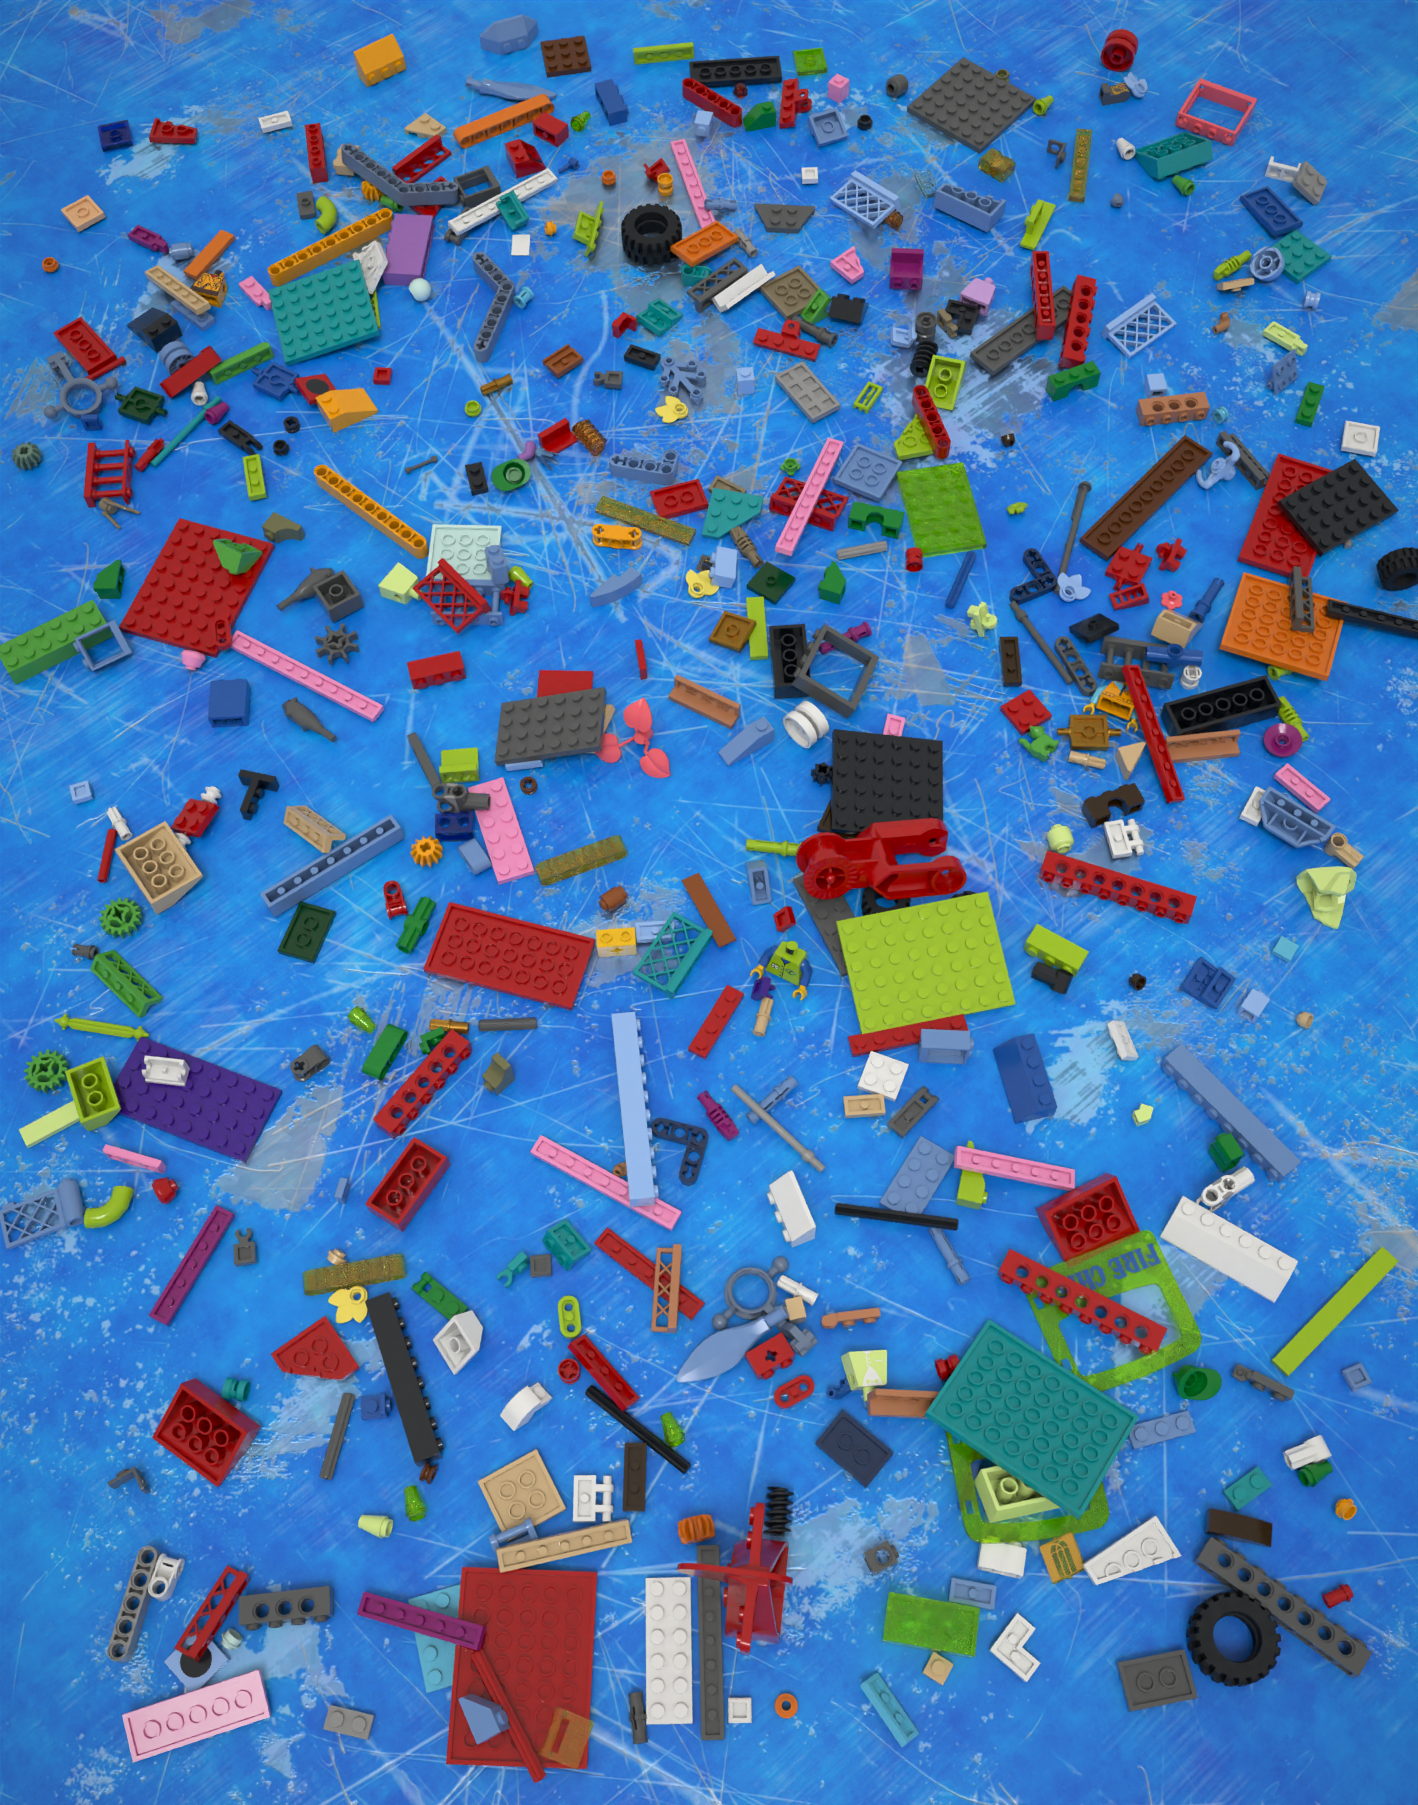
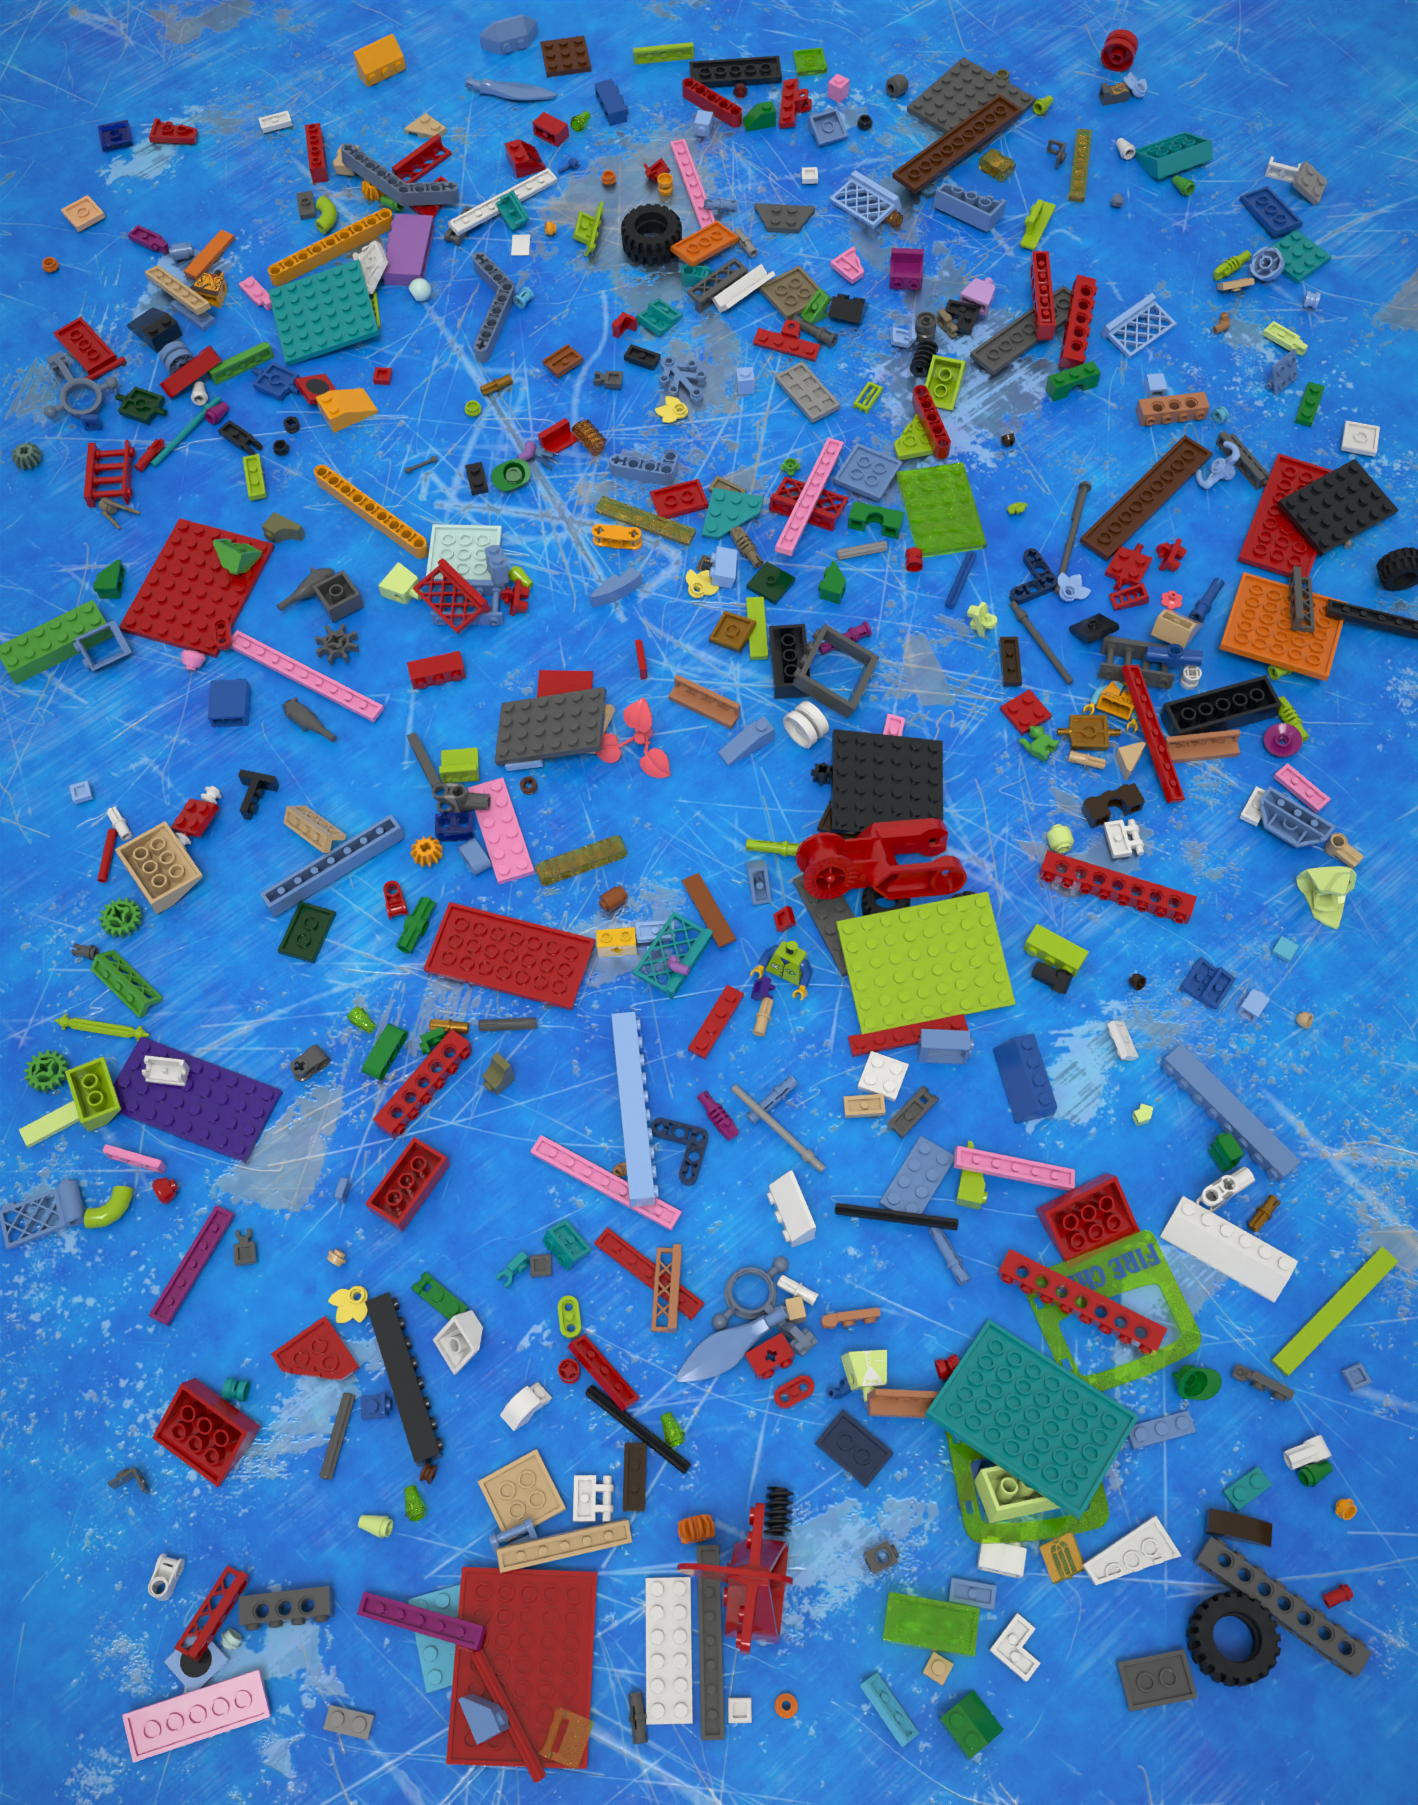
light grey beam [107,1546,162,1663] -> none
clear yellow beam [302,1254,406,1296] -> none
orange beam [453,94,554,148] -> none
dark grey window [454,166,501,208] -> none
dark grey beam [1054,636,1097,697] -> none
coral window [1175,78,1257,146] -> none
none -> medium lavender arm [666,955,690,976]
none -> reddish brown plate [892,94,1023,194]
none -> green slope [938,1690,1003,1760]
none -> pearl gold axle [1248,1195,1281,1232]

